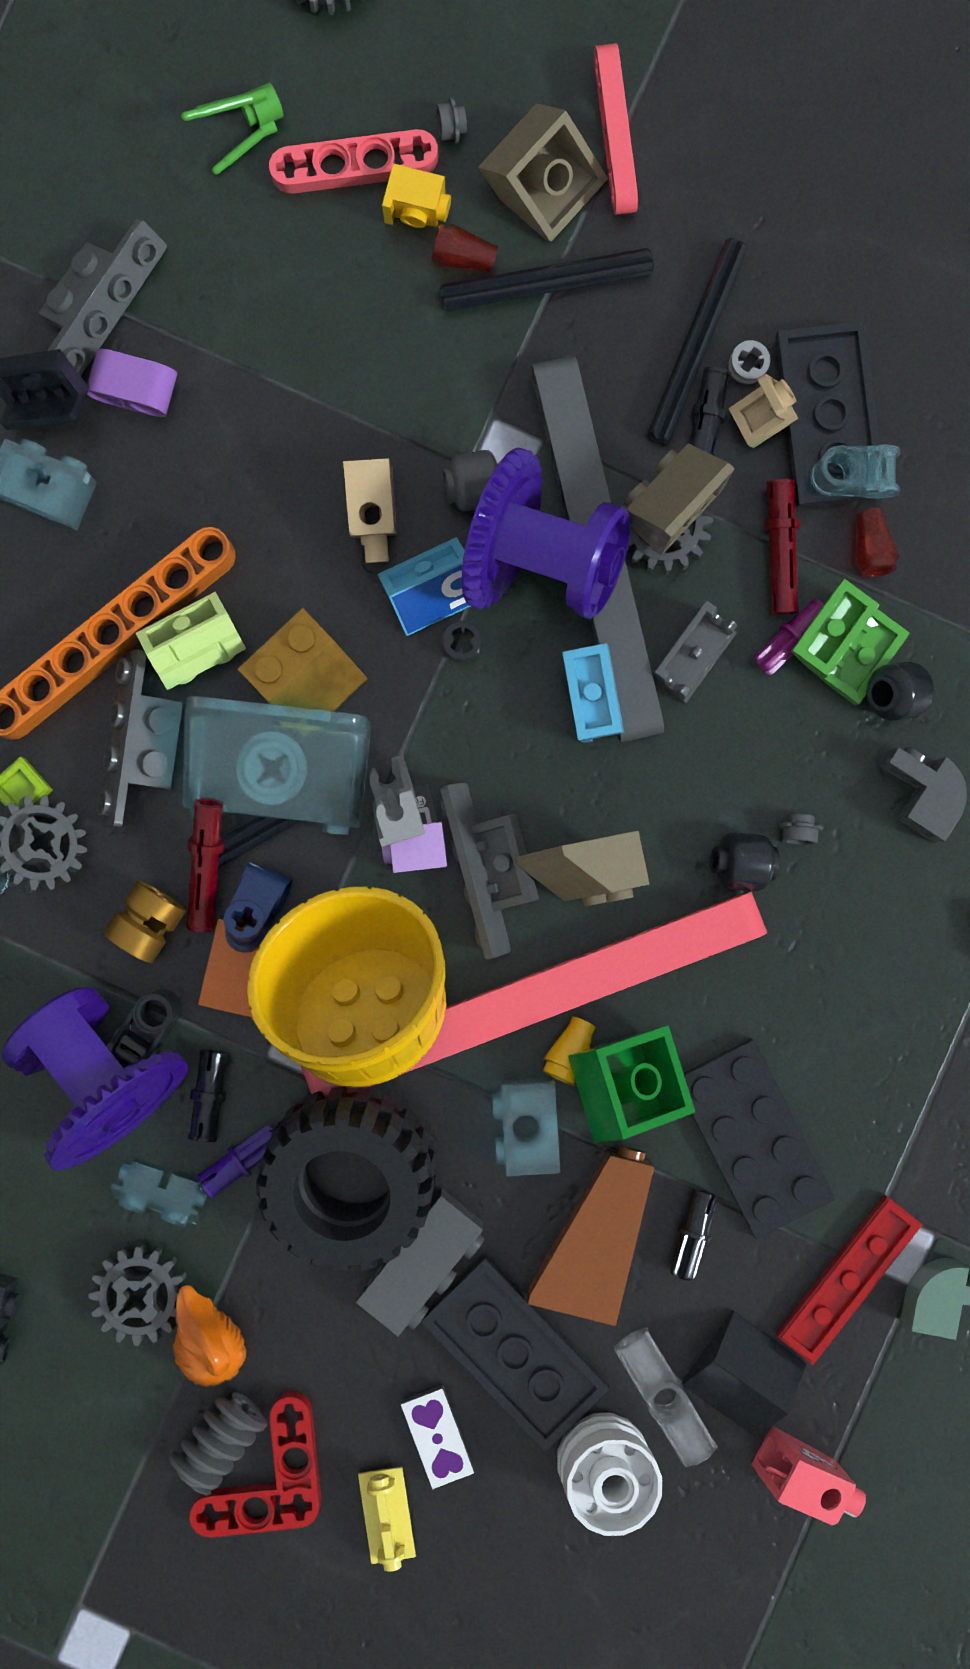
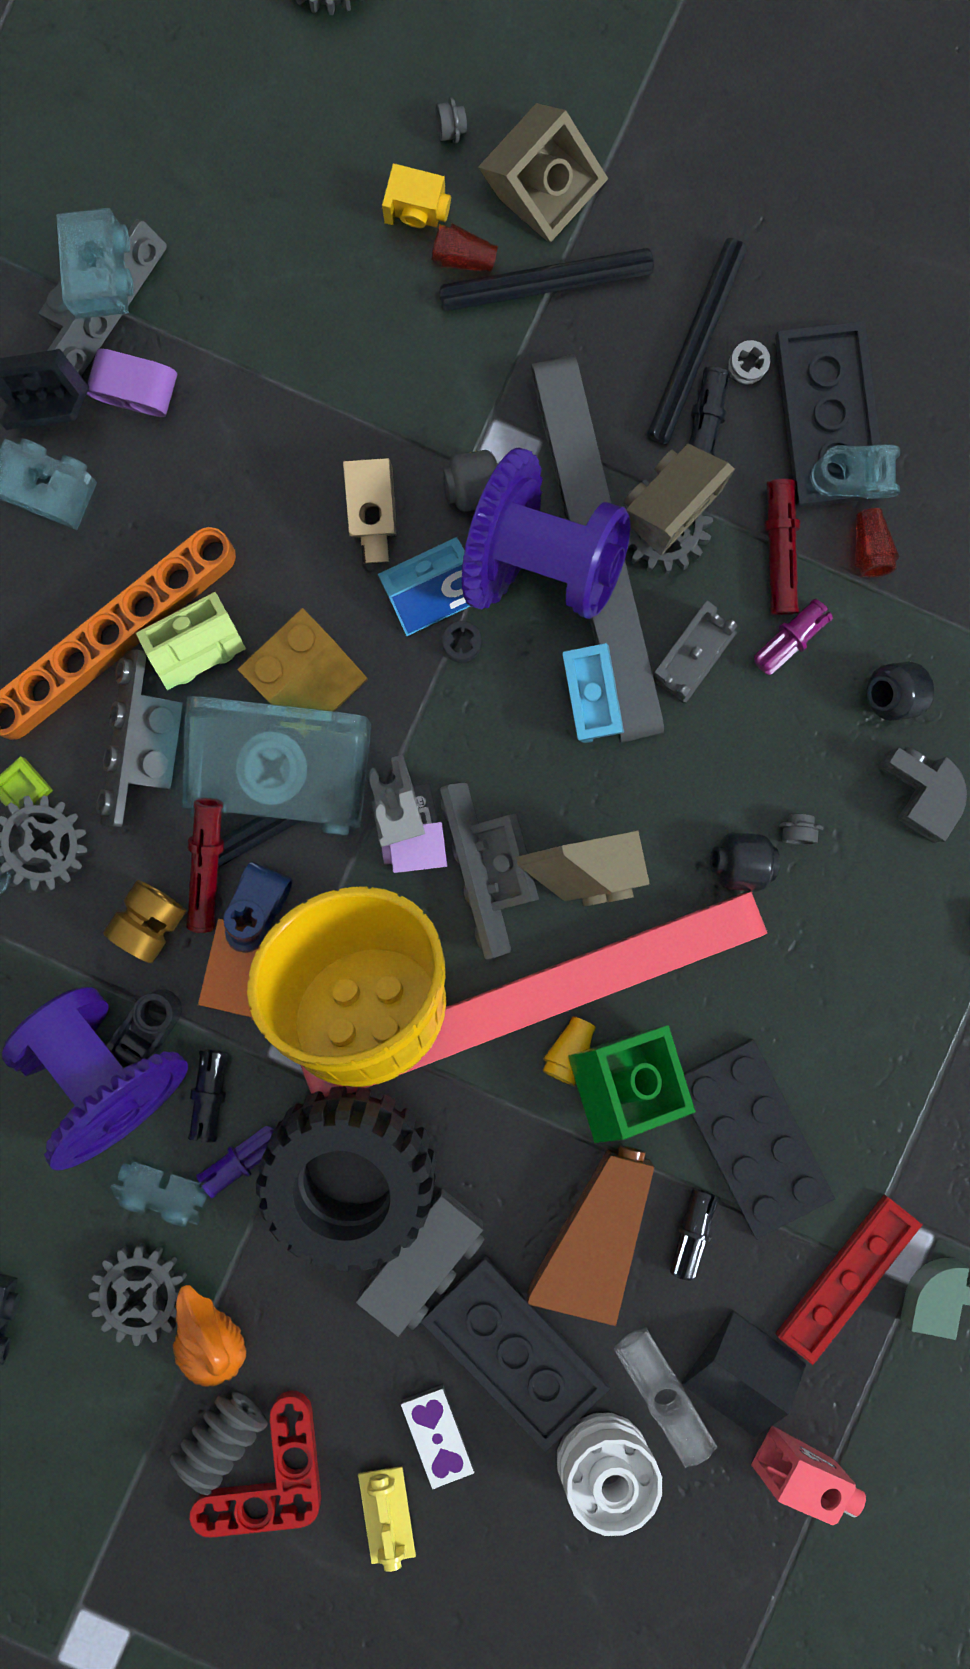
bright green plant [181,82,284,175] -> none
coral beam [269,129,438,194] -> none
clear light blue brick [492,1078,560,1176] -> none
coral beam [594,43,638,215] -> none
tan bracket [729,373,798,448] -> none
bright green slope [791,578,910,706] -> none
none -> clear light blue brick [56,208,134,319]

